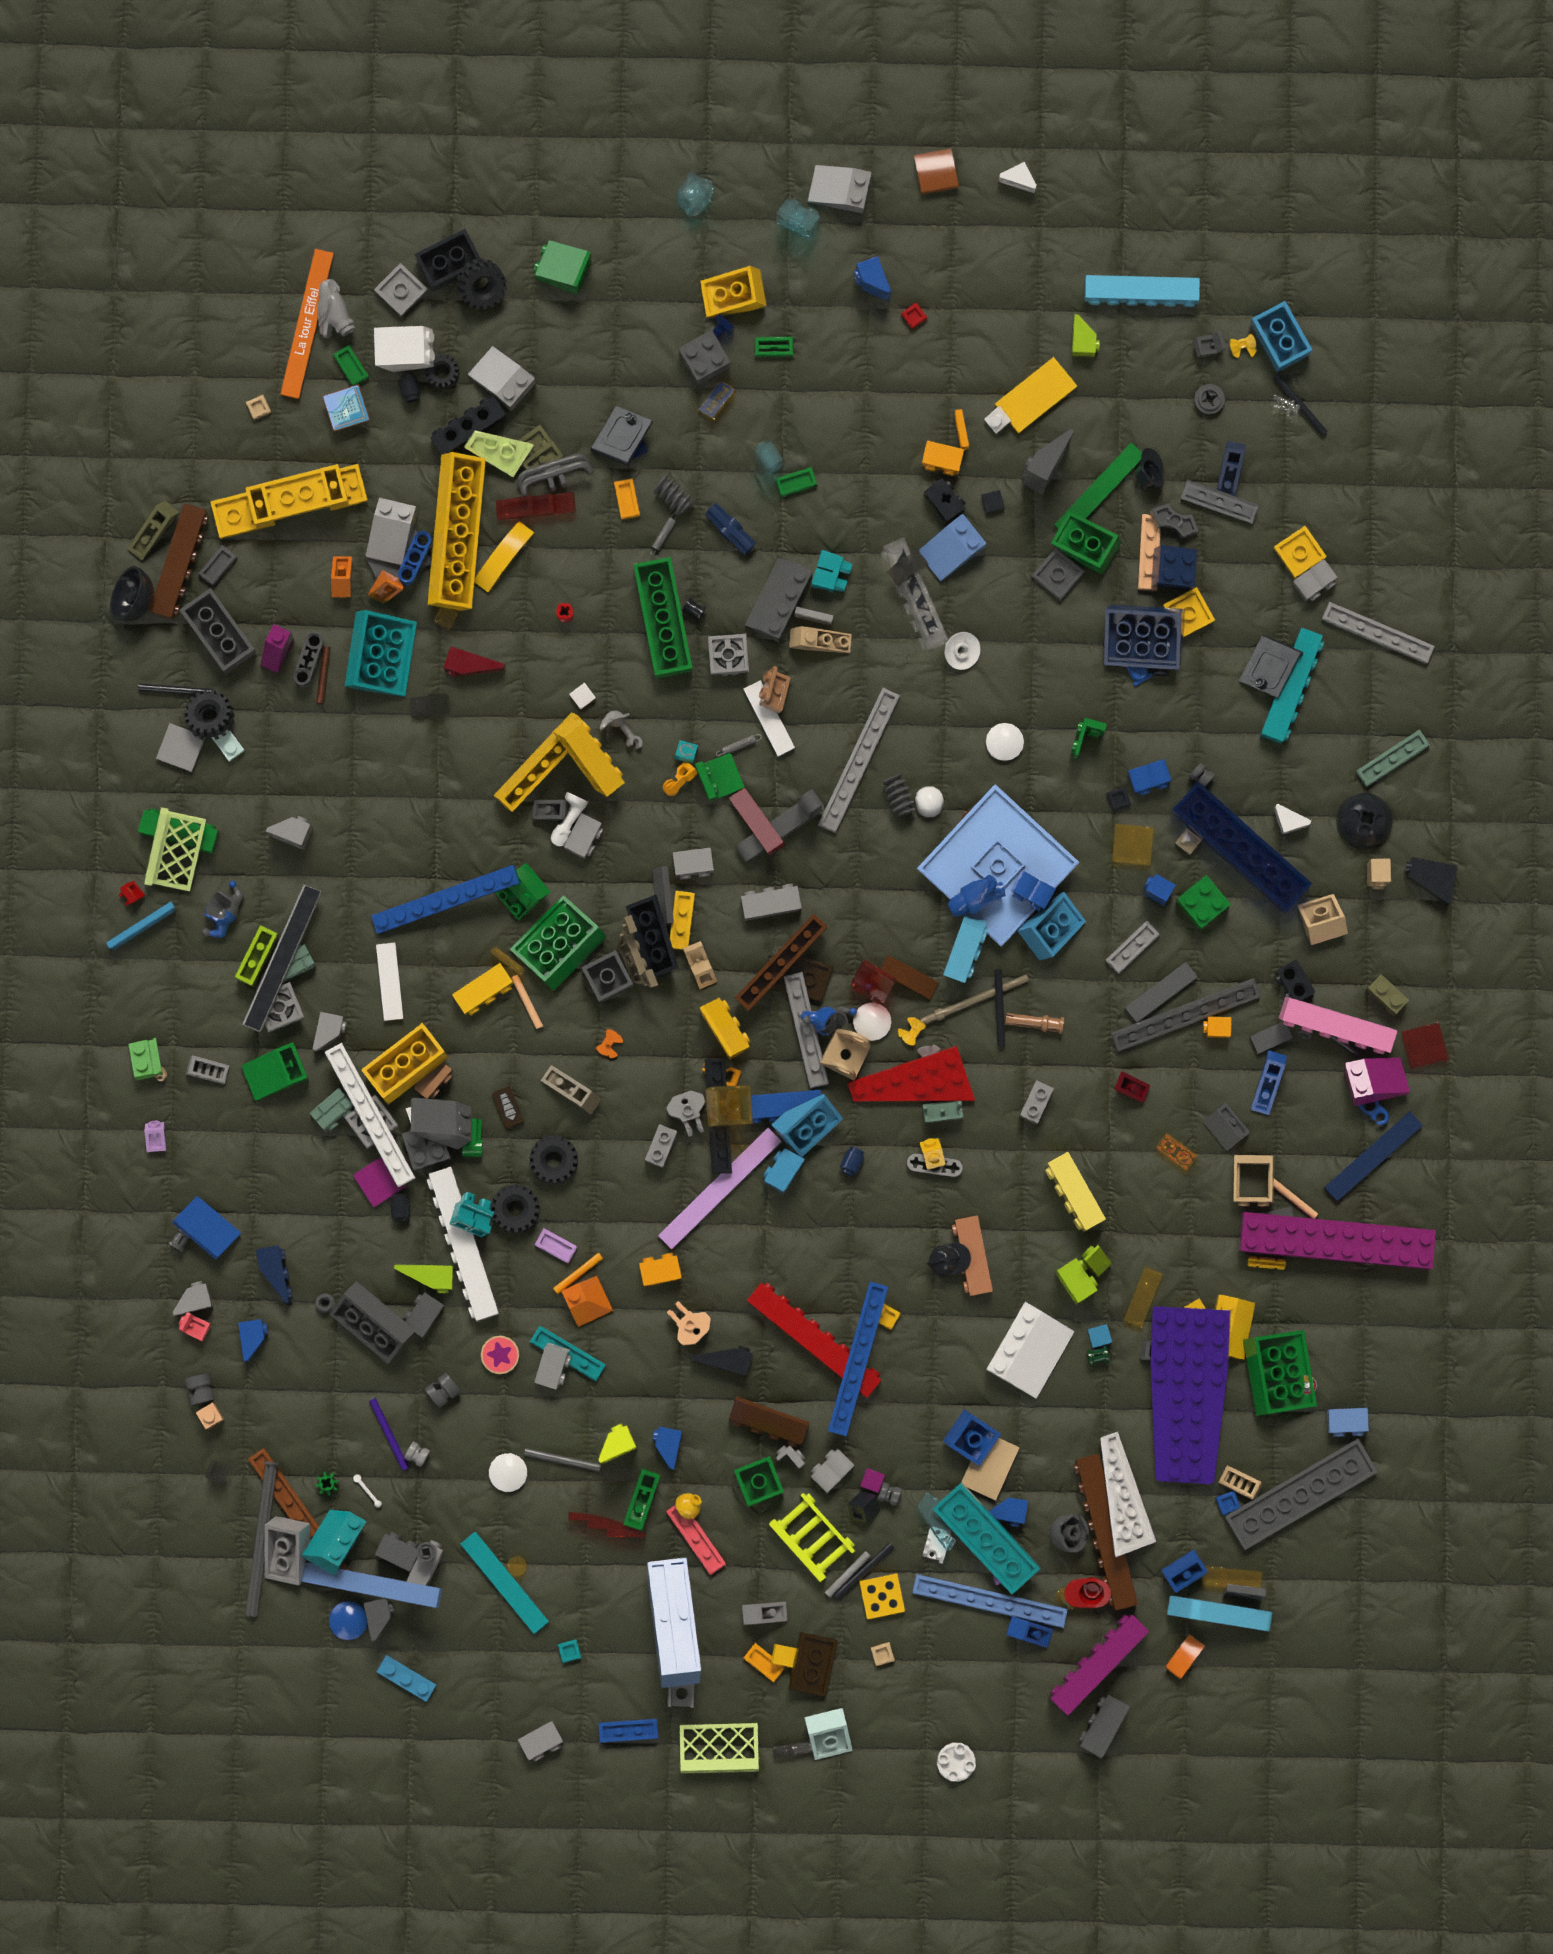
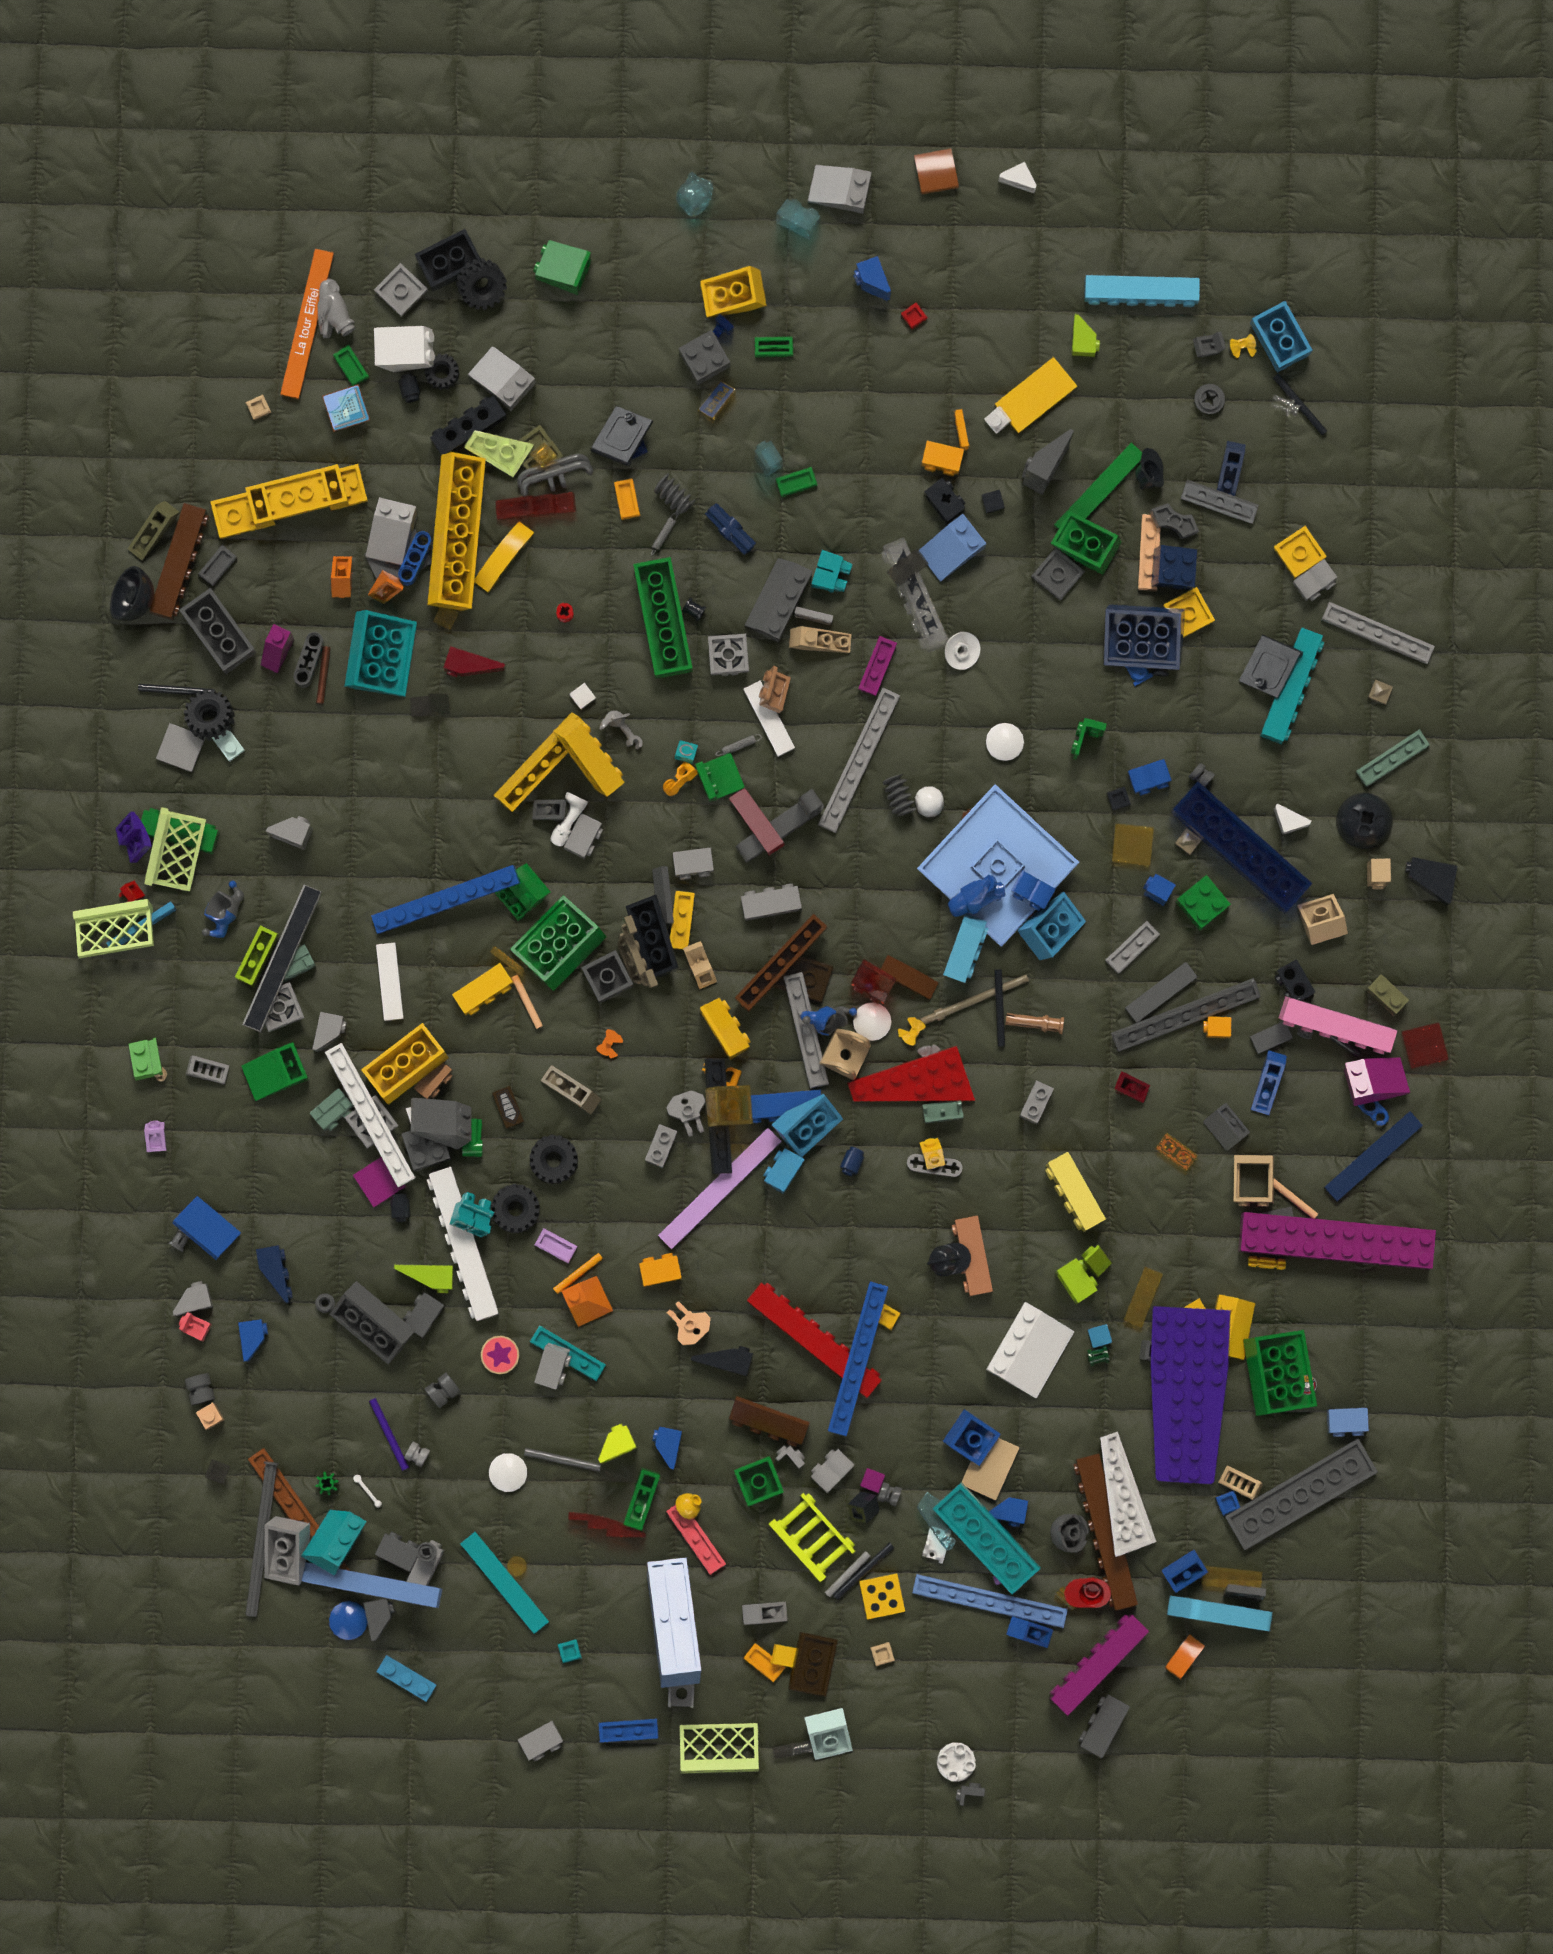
none -> yellowish green fence [73,899,154,958]
none -> dark purple slope [116,812,152,863]
none -> clear yellow plate [530,442,557,469]
none -> magenta plate [858,636,897,696]
none -> dark grey bracket [956,1783,985,1806]
none -> dark tan tile [1368,680,1393,705]

